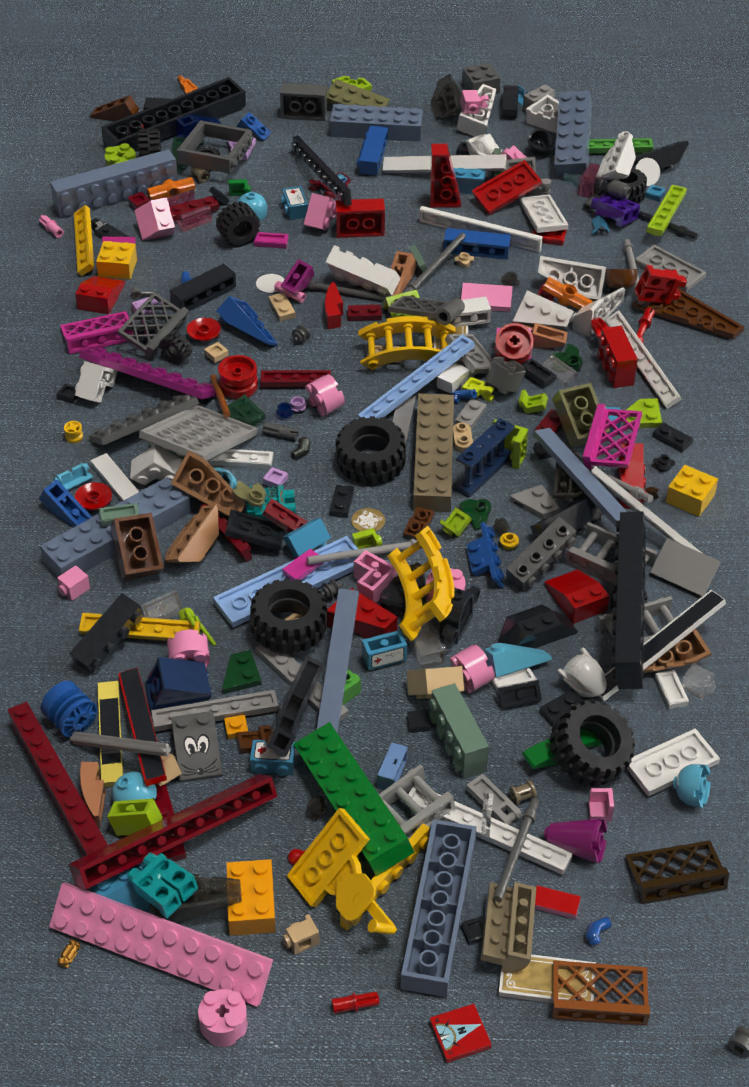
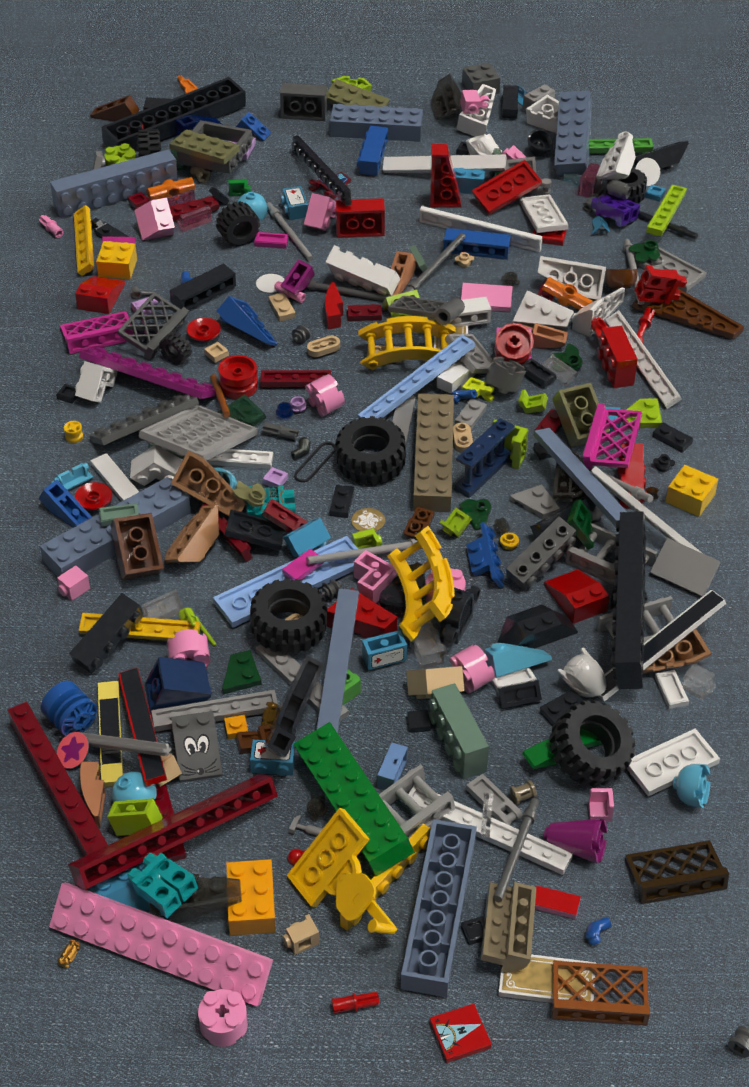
none -> coral sticker [57,732,89,768]
none -> light grey wing [92,150,105,170]
none -> olive plate [170,130,240,165]
none -> pearl gold piece [261,702,278,726]
none -> light grey bar [267,202,313,261]
none -> light grey piece [289,815,323,836]
none -> black piece [294,441,336,482]
none -> tan plate [307,336,340,357]
none -> dark green wing [567,499,595,550]
none -> dark green plate [628,240,660,263]

